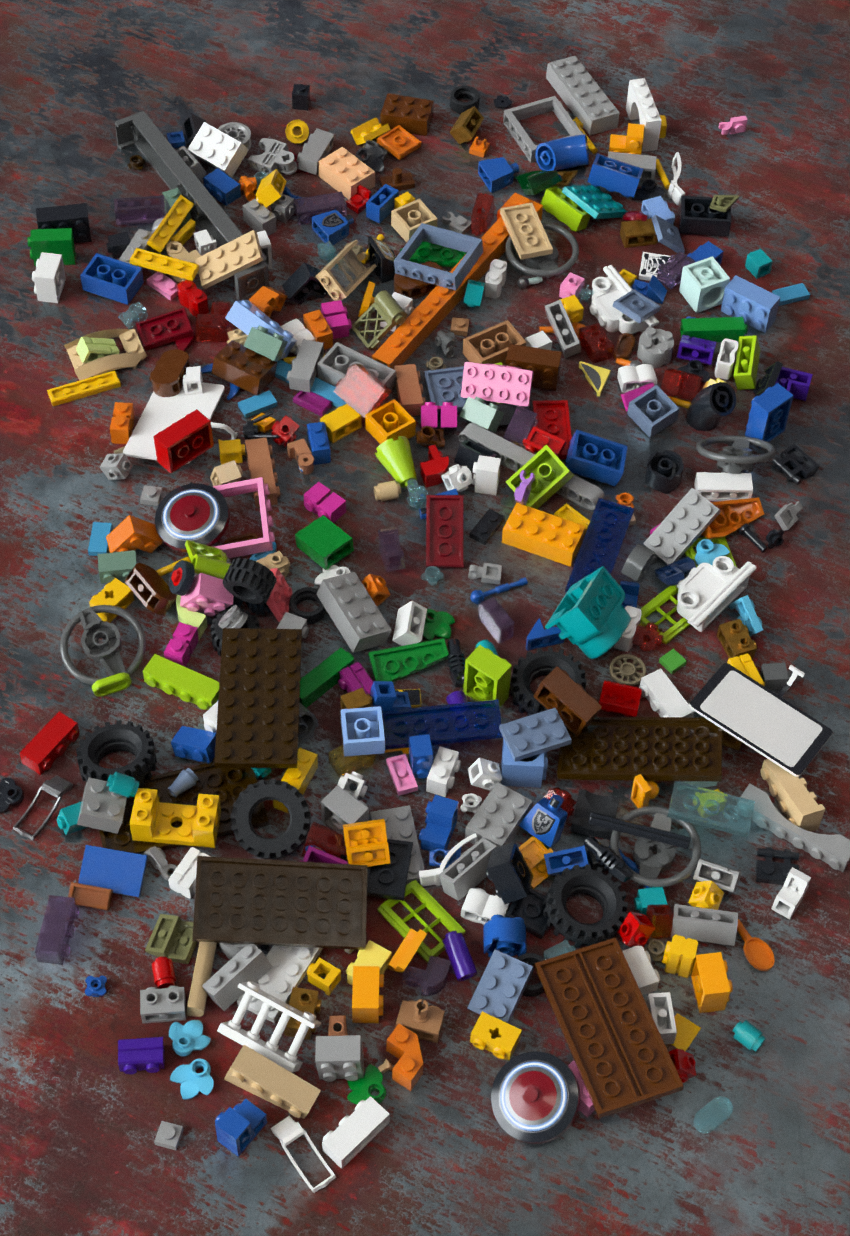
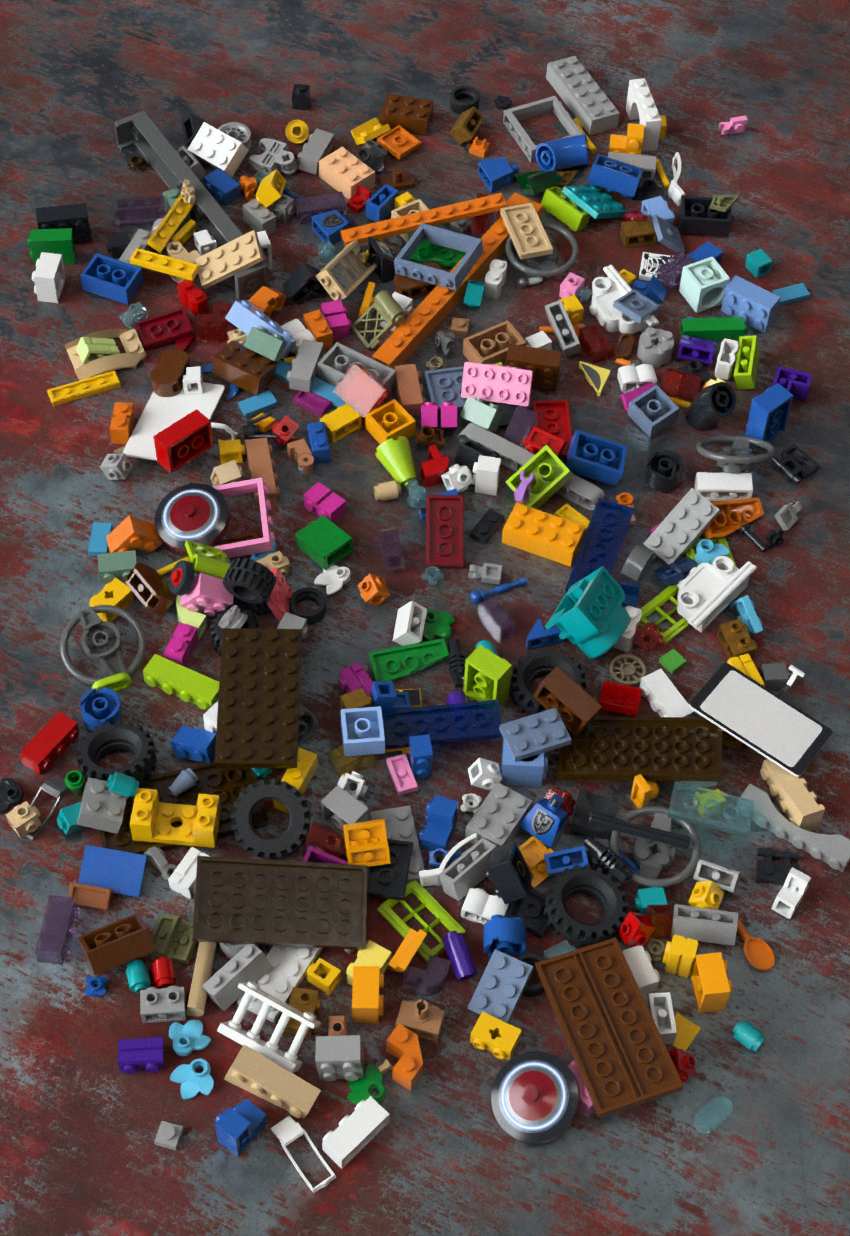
light grey plate [140,485,163,506] -> none
bright pink plate [146,271,178,301] -> none
blue plate [166,131,186,148] -> none
green brick [300,648,355,708] -> none
light grey brick [316,572,392,653] -> none
white brick [426,746,461,797] -> none
black tile [753,361,783,397] -> none
none -> tan brick [5,801,41,839]
none -> green cone [65,770,85,796]
none -> reddish brown brick [77,913,156,975]
none -> blue brick [80,687,123,732]
none -> teal brick [125,960,151,994]
none -> tan piece [181,179,196,204]
none -> orange plate [341,193,506,246]

